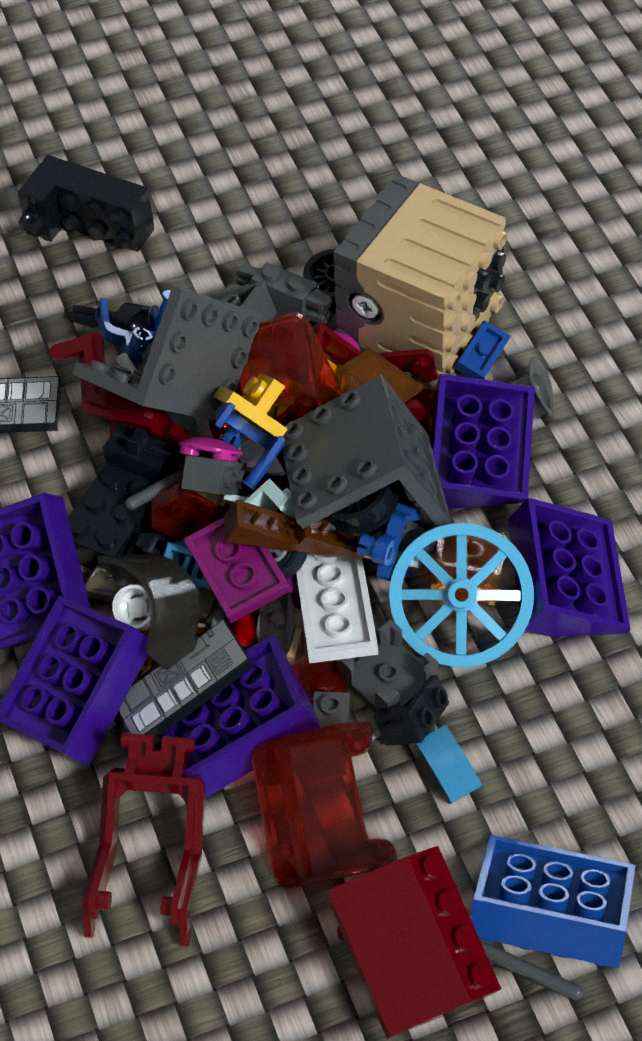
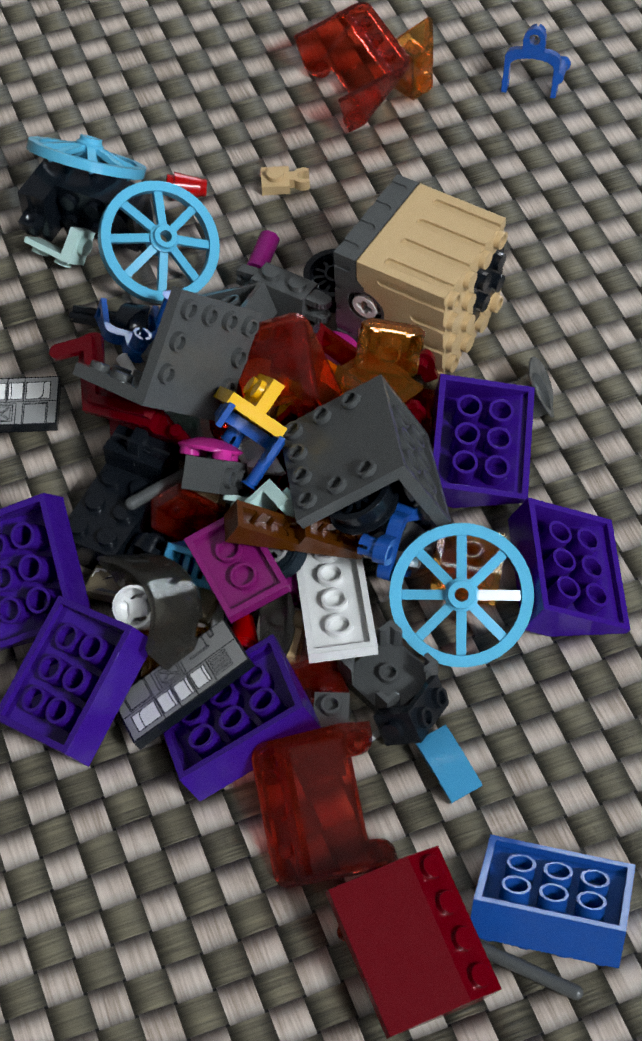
dark red piece [81,733,206,947] -> none
blue plate [455,321,511,380] -> none
none -> light aqua bracket [23,227,95,268]
none -> medium azure wheel [26,134,147,181]
none -> medium azure wheel [98,180,220,304]
none -> red cone [166,172,207,200]
none -> magenta cylinder [246,230,280,268]
none -> tan plate [261,166,310,196]
none -> clear red windscreen [294,2,411,133]
none -> clear orange slope [354,318,426,379]
none -> clear orange slope [390,16,433,101]
none -> blue piece [501,24,571,98]

